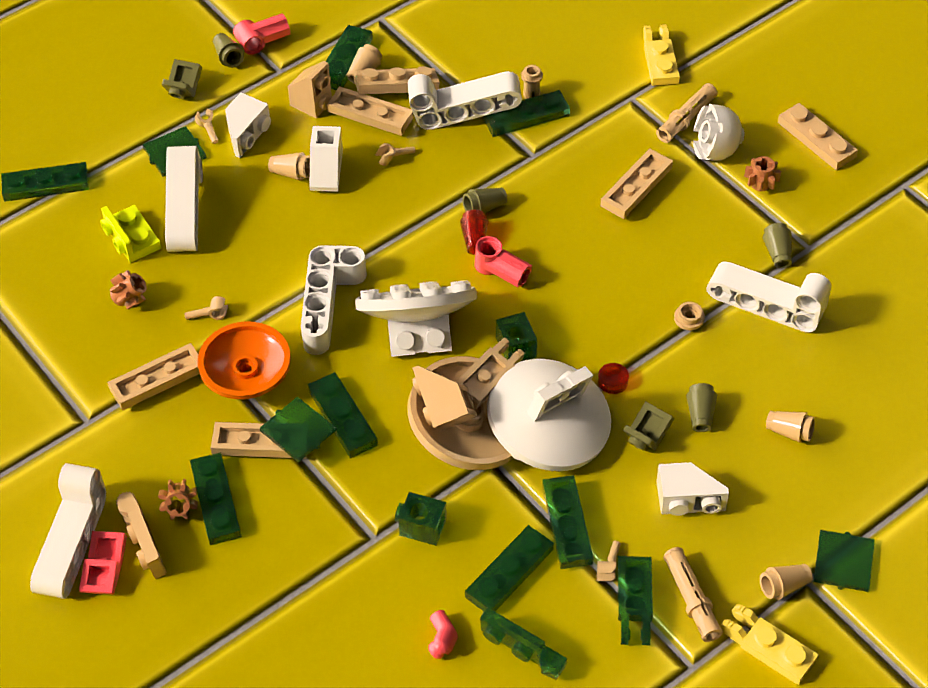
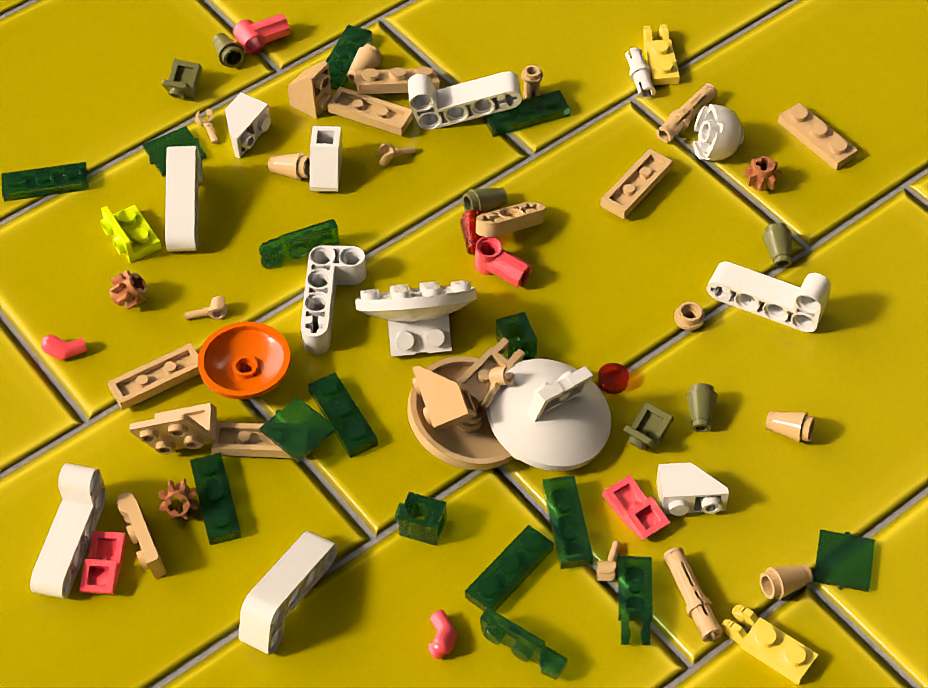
none -> coral arm [41,334,87,360]
none -> tan bracket [130,403,217,454]
none -> white beam [239,531,338,655]
none -> clear green hinge [259,219,340,269]
none -> tan beam [476,202,545,237]
none -> tan hand [481,366,515,409]
none -> coral slope [602,475,671,541]
none -> white pin [625,47,656,99]

